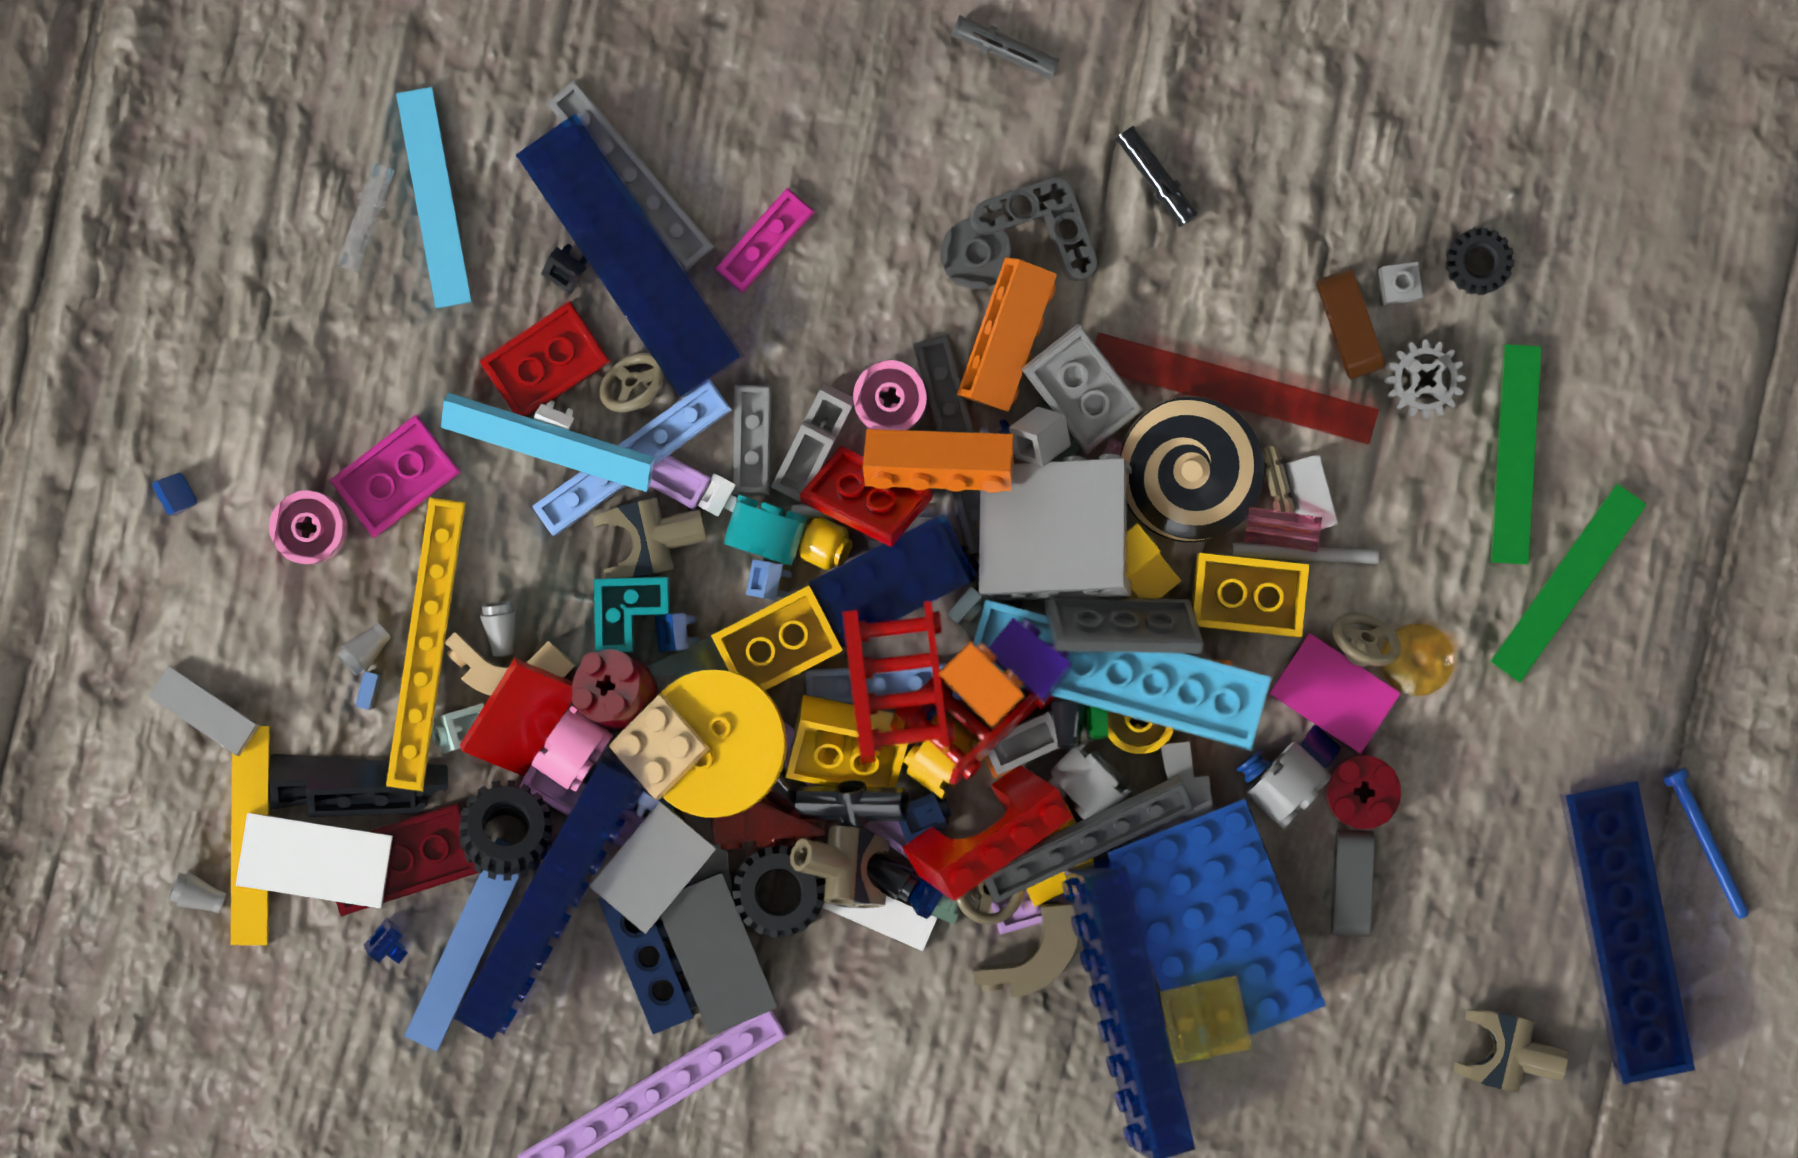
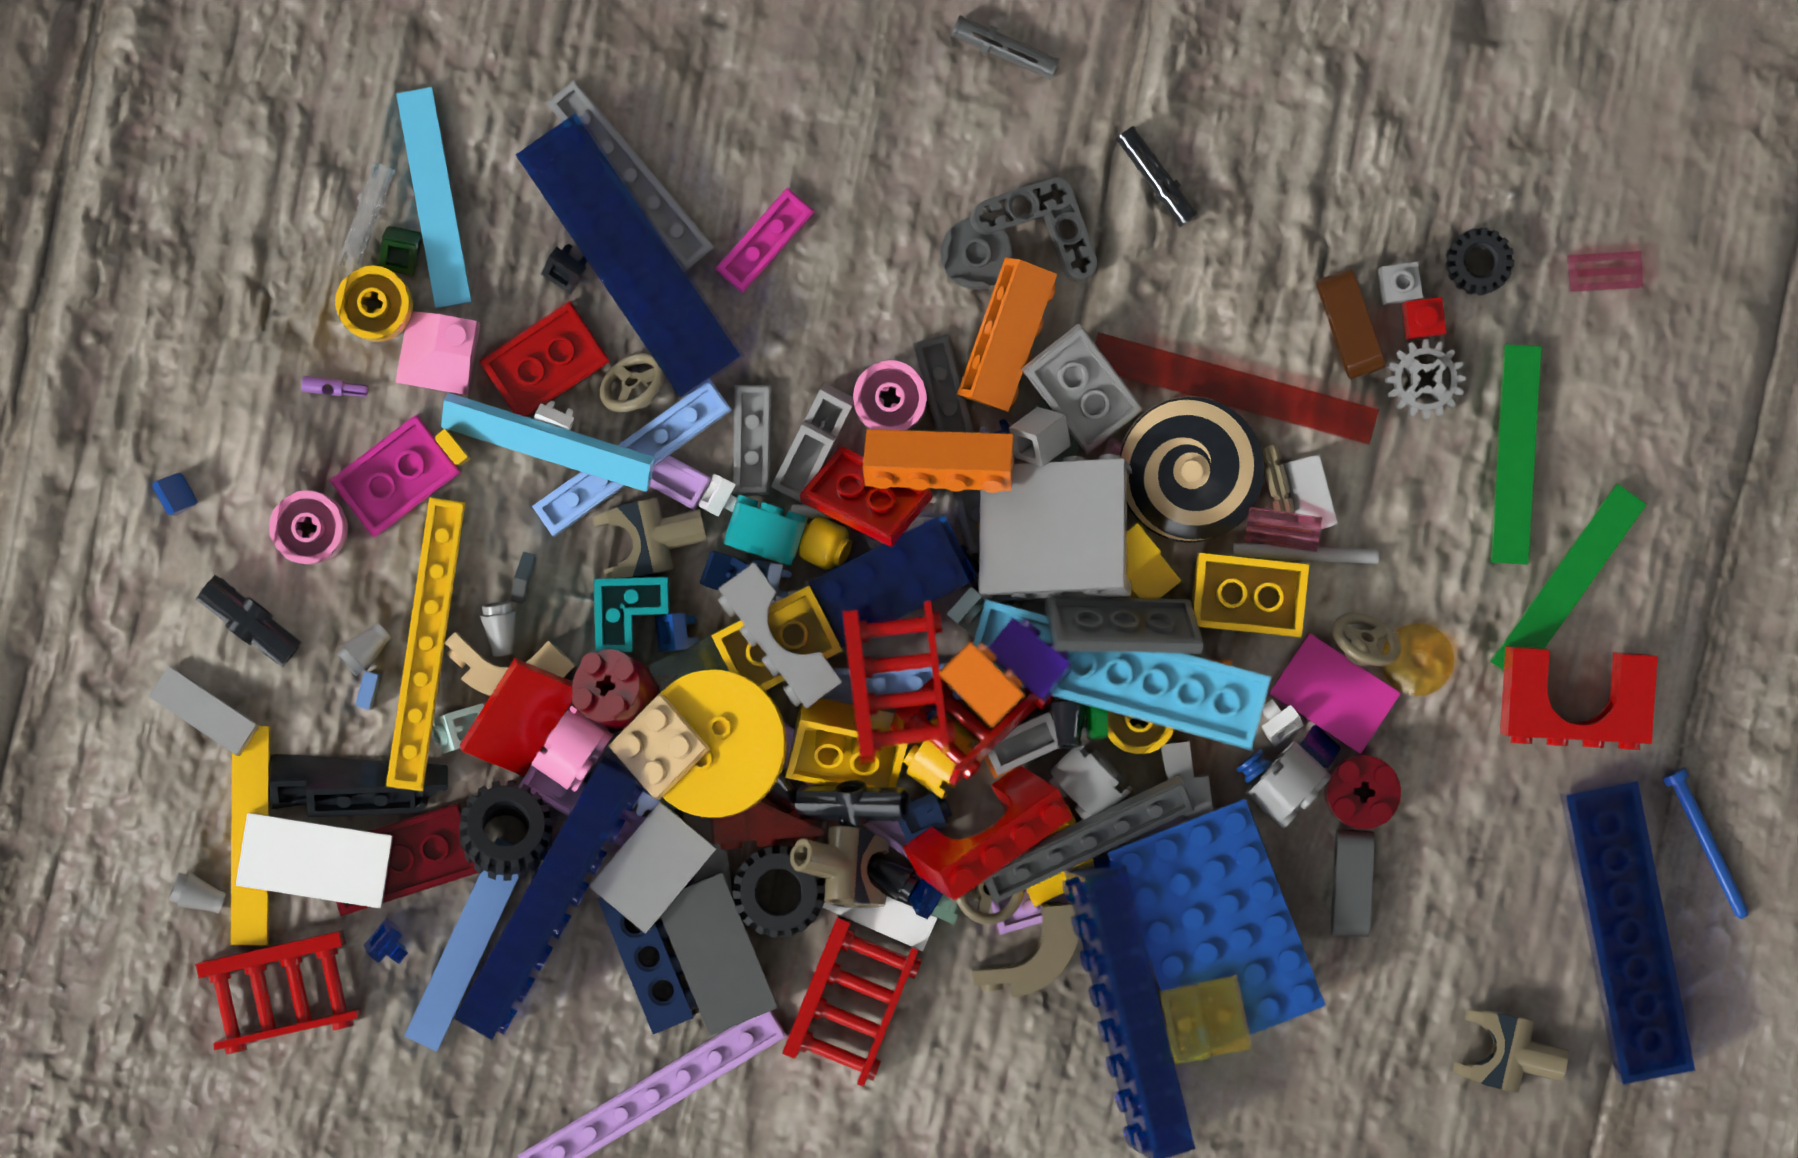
none -> red fence [195,930,362,1054]
none -> black piece [196,575,303,667]
none -> medium lavender pin [301,376,368,397]
none -> yellow brick [335,266,413,342]
none -> dark green slope [378,226,422,276]
none -> bright pink slope [396,311,481,395]
none -> yellow tile [435,429,471,466]
none -> dark grey tile [510,552,536,604]
none -> dark blue bracket [700,550,762,591]
none -> light grey arch [717,563,843,708]
none -> red fence [782,915,922,1087]
none -> white tile [1261,699,1304,747]
none -> red brick [1401,297,1446,341]
none -> red arch [1500,646,1658,750]
none -> clear pink tile [1566,251,1643,292]

